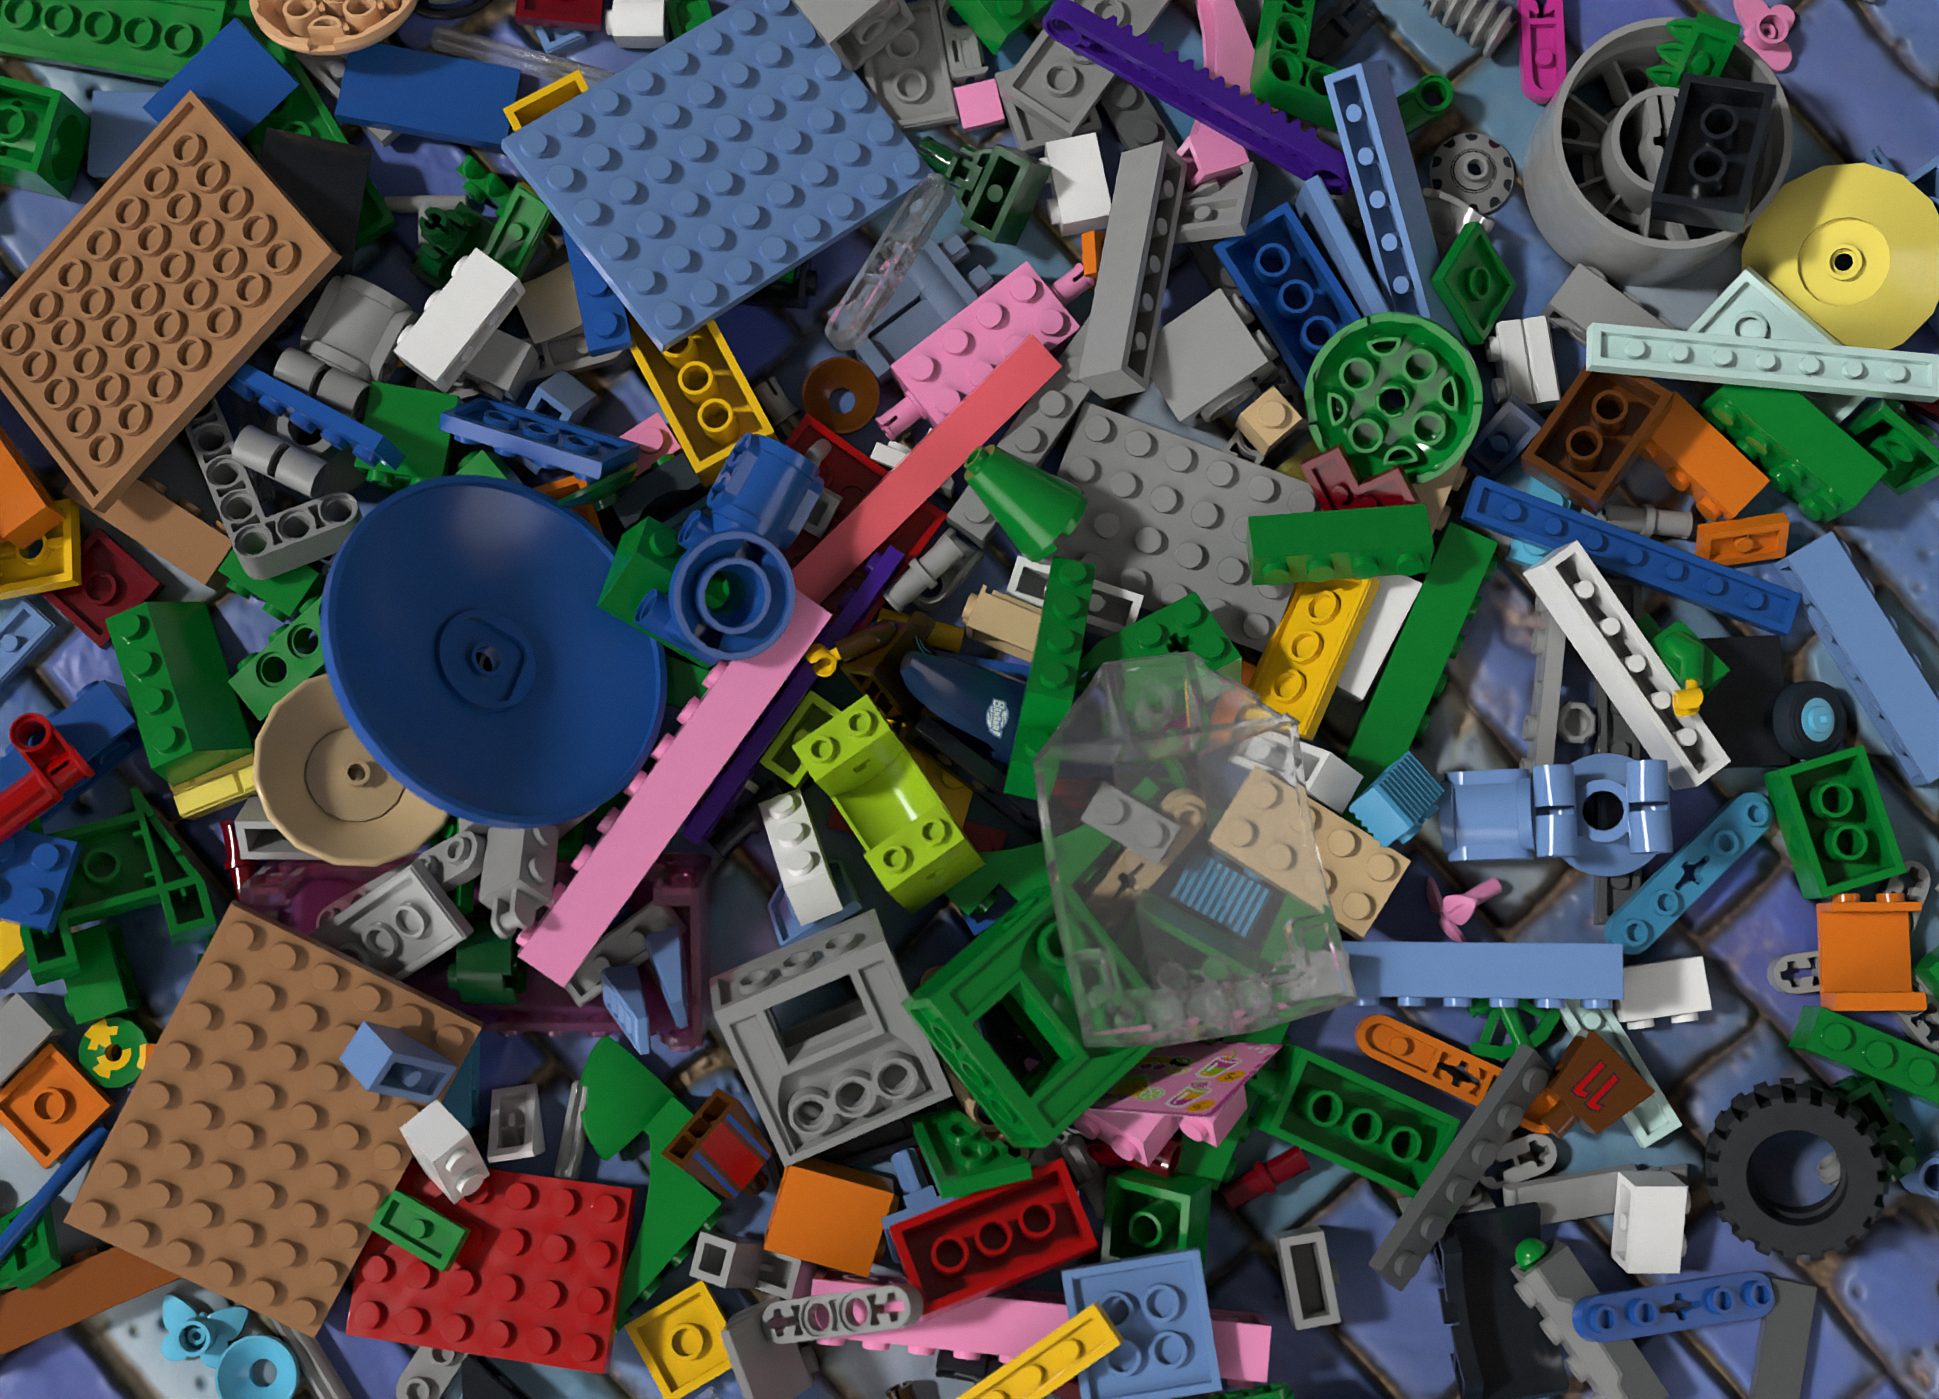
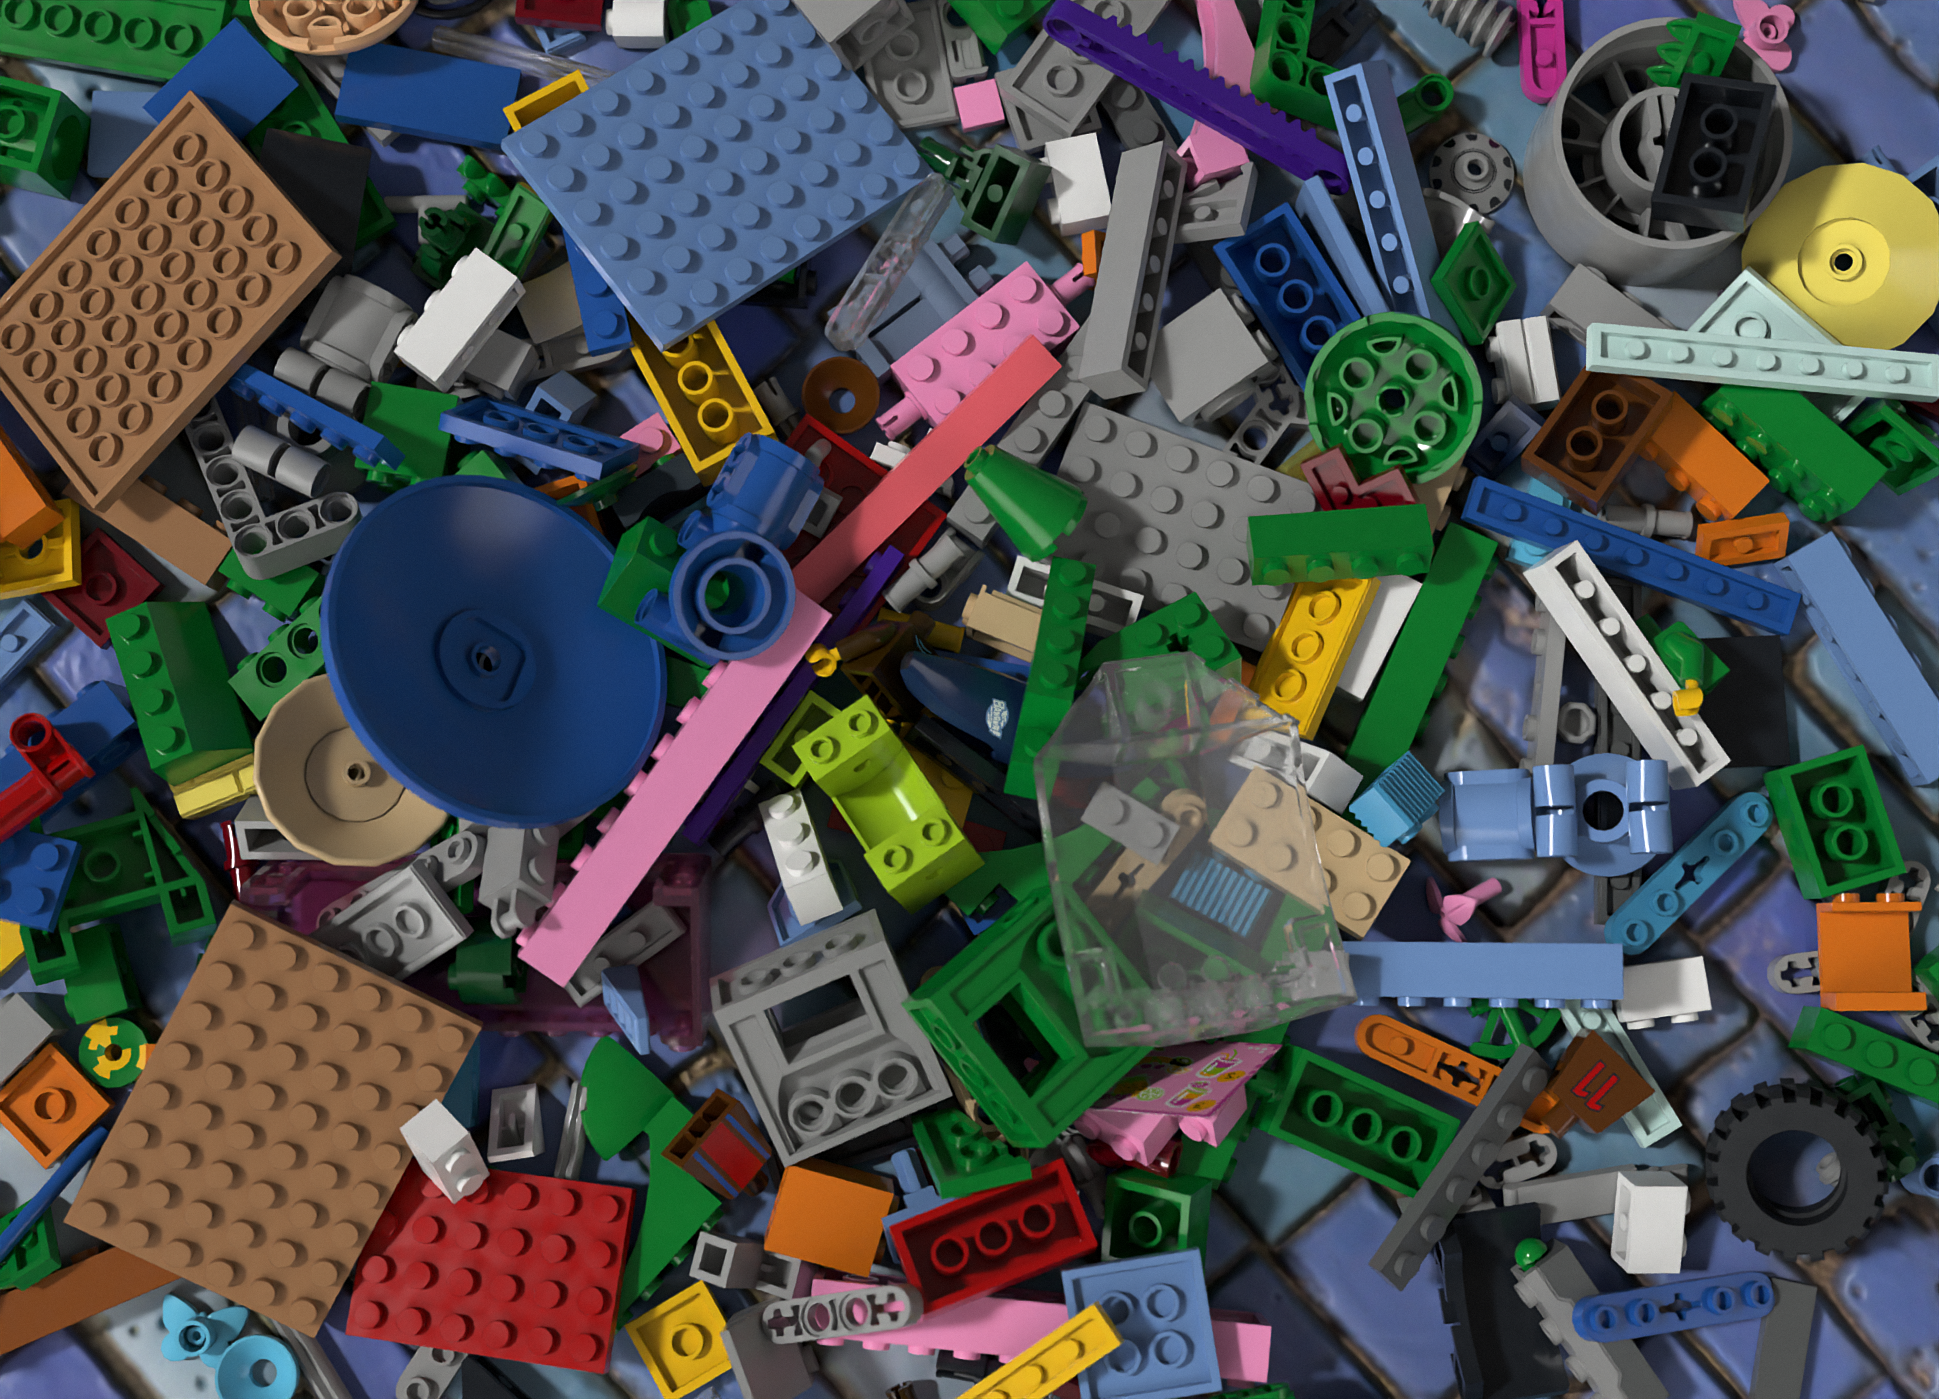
medium blue slope [339,1021,457,1104] -> none
green plate [368,1187,471,1272] -> none
medium blue slope [645,926,689,1029] -> none
dark red pin [1219,1145,1311,1212] -> none
tan brick [1235,386,1302,457] -> none
light grey brick [1272,1225,1341,1330] -> none
black wheel [1773,681,1847,760] -> none

